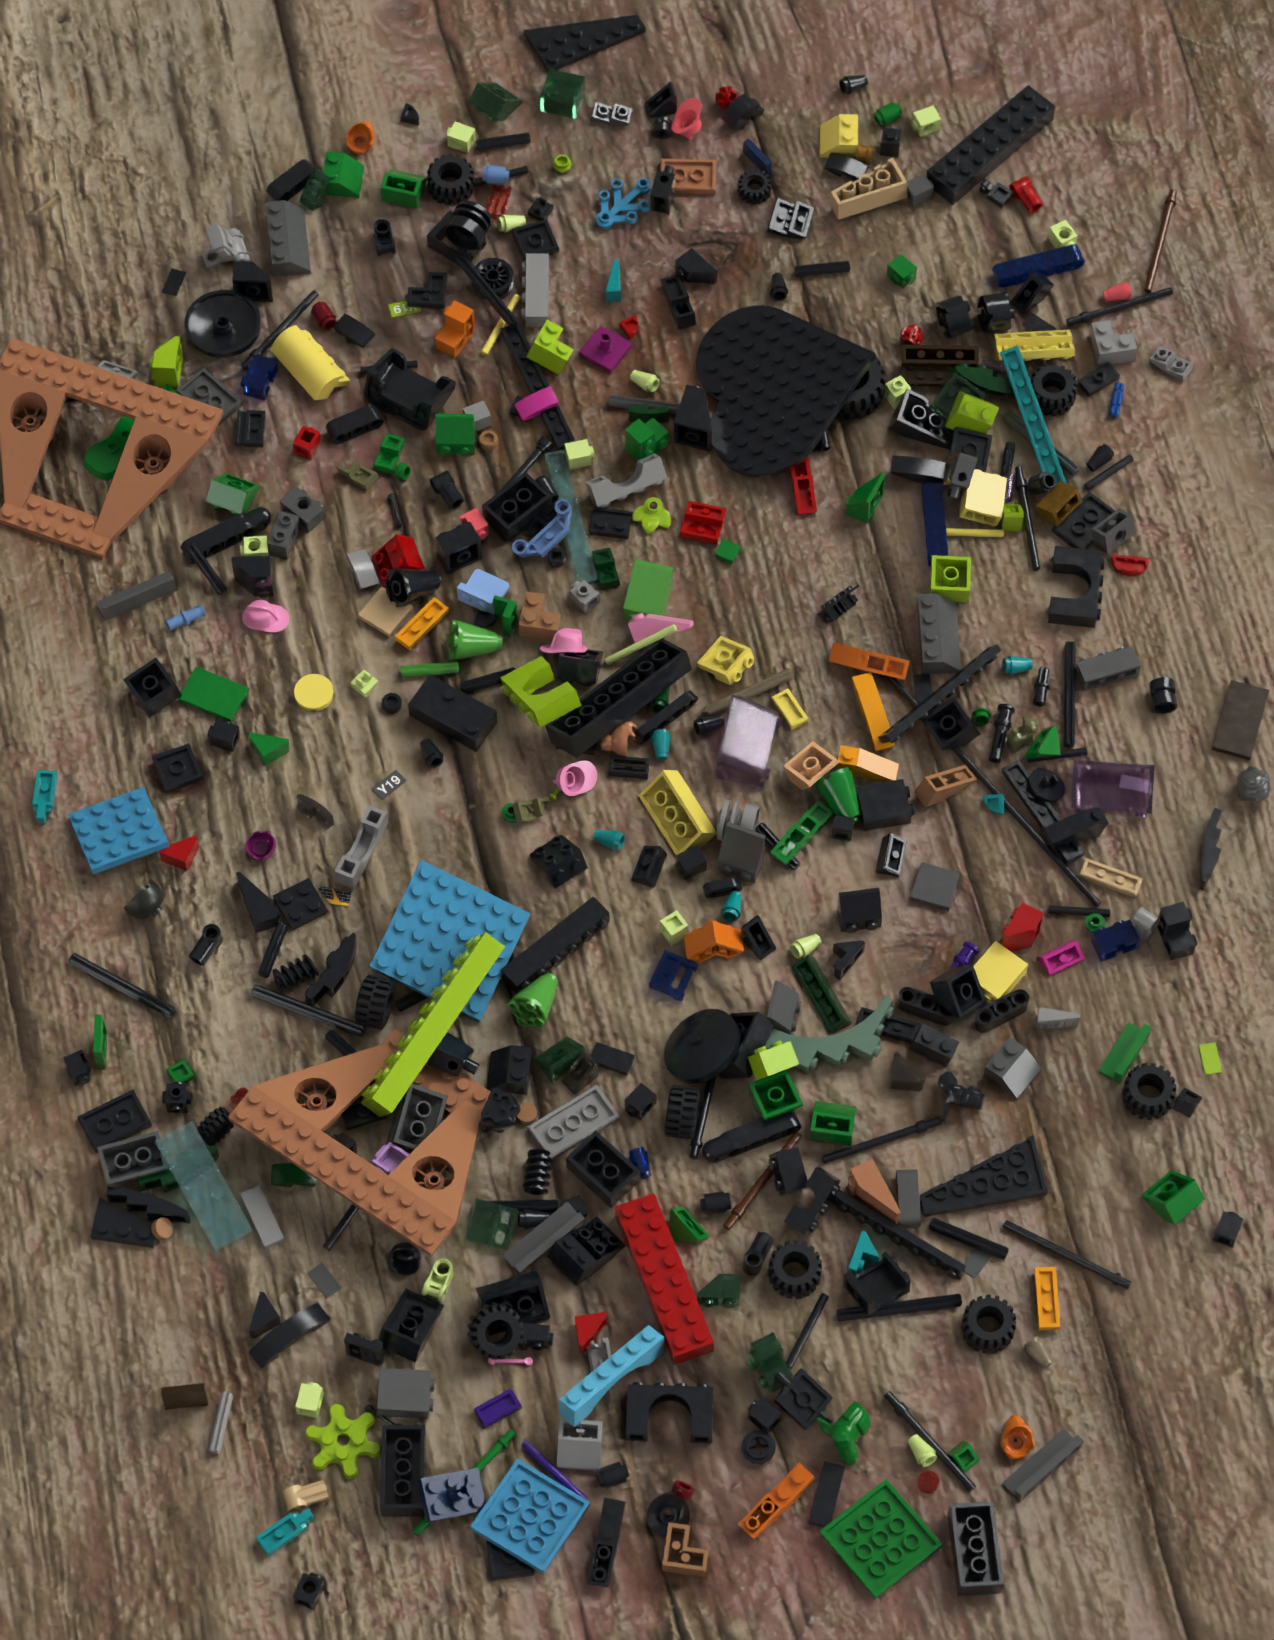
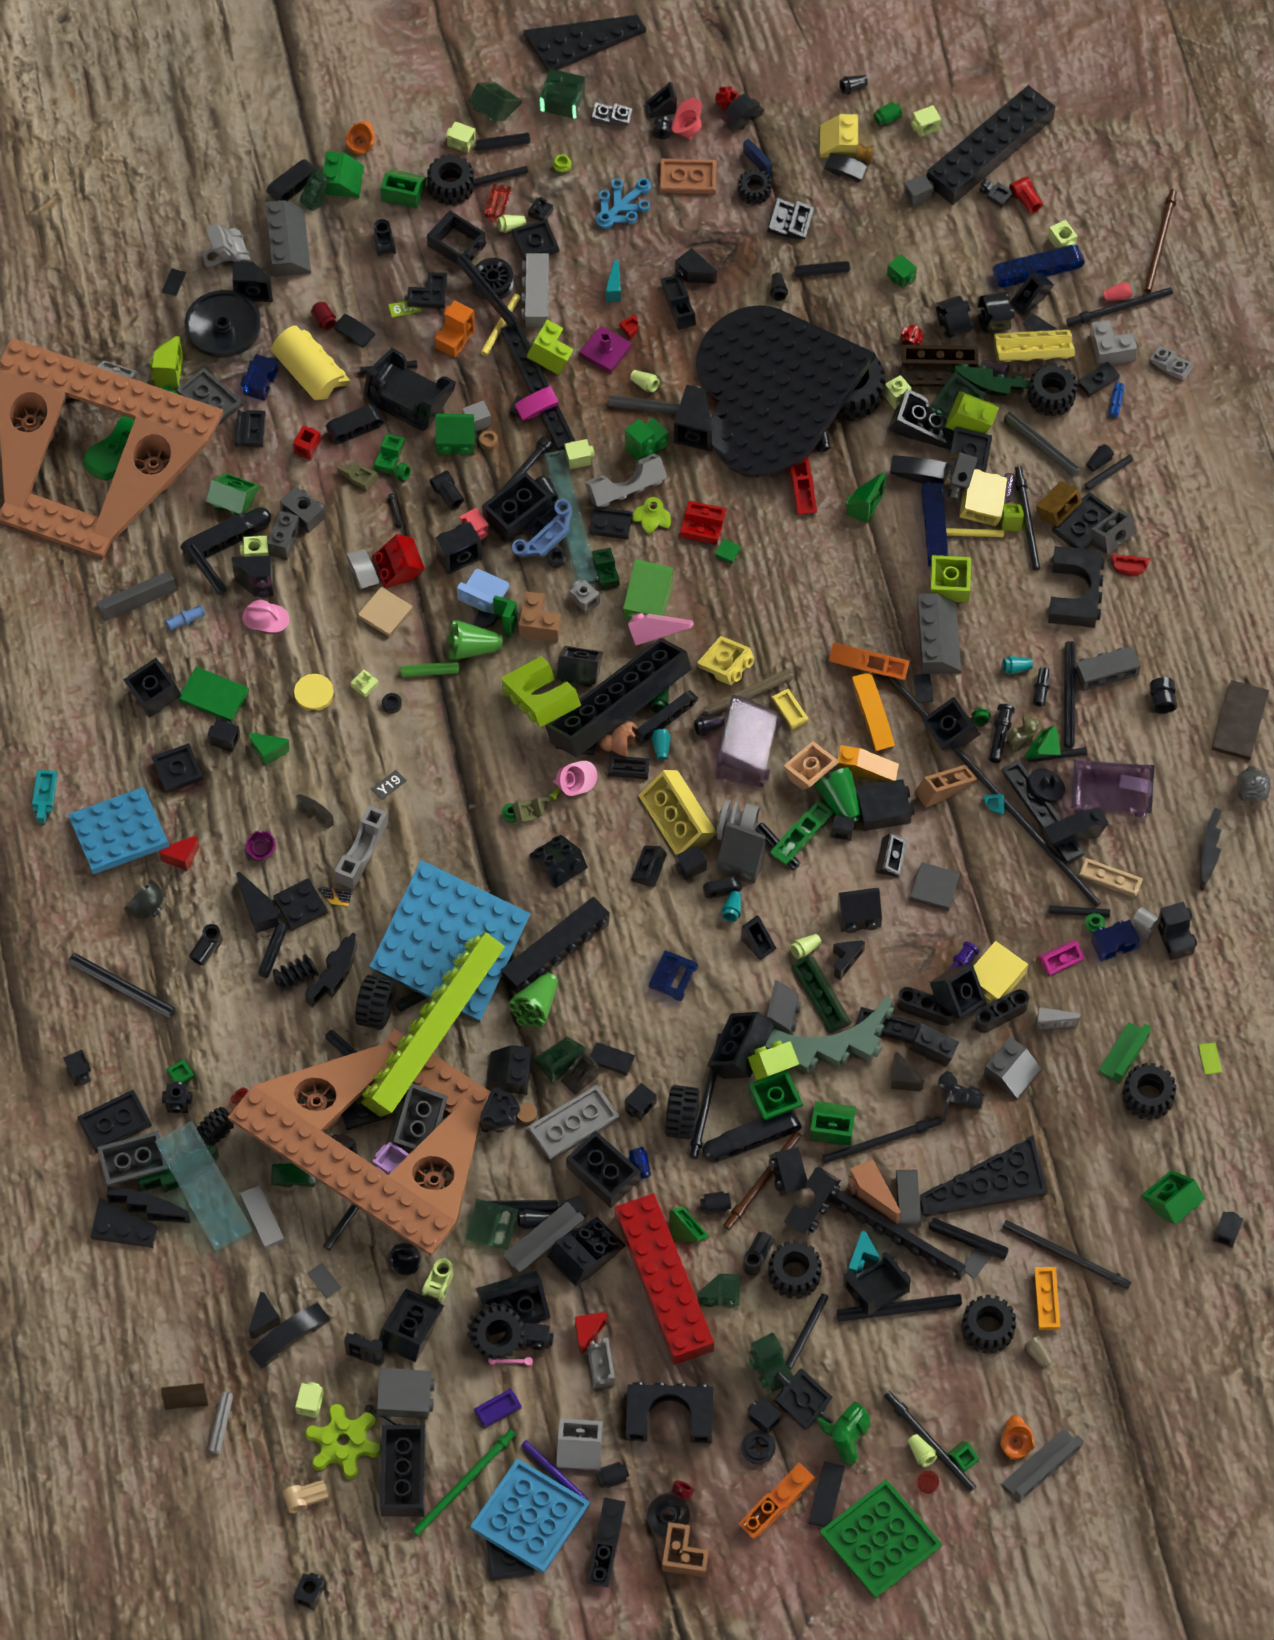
green tile [93,1014,107,1069] -> none
medium nougat tile [151,1217,173,1240] -> none
black bar [241,290,319,371] -> none
black axle [251,984,366,1037] -> none
teal hinge [255,1508,314,1557] -> none
black cone [385,568,441,607] -> none
light orange plate [395,597,449,650] -> none
black tile [401,103,420,125] -> none
black brick [408,674,497,752] -> none
plate [417,1468,486,1523] -> none
black cone [420,738,443,768] -> none
black torso [427,1032,480,1077] -> none
black wheel [444,200,493,251] -> none
black axle [460,667,516,693] -> none
medium blue brick [482,165,509,185] -> none
black piece [523,1149,553,1195] -> none
bright pink piece [540,628,587,653] -> none
medium azure arch [559,1325,664,1427] -> none
teal cone [593,829,625,850] -> none
yellowish green bar [605,624,677,665] -> none
dark green slope [628,403,669,423] -> none
black torso [650,165,676,214] -> none
yellowish green brick [660,910,688,946] -> none
black dish [664,1009,740,1084] -> none
orange brick [684,921,744,963] -> none
black hinge [817,584,859,623] -> none
tan wedge [831,157,907,220] -> none
black plate [878,644,1001,744] -> none
black brick [880,127,902,158] -> none
black brick [947,1502,1004,1596] -> none
red slope [999,902,1044,952] -> none
teal tile [1000,346,1067,492] -> none
black axle [1001,442,1015,478] -> none
black brick [1027,472,1056,495] -> none
black slope [1173,1087,1203,1118] -> none

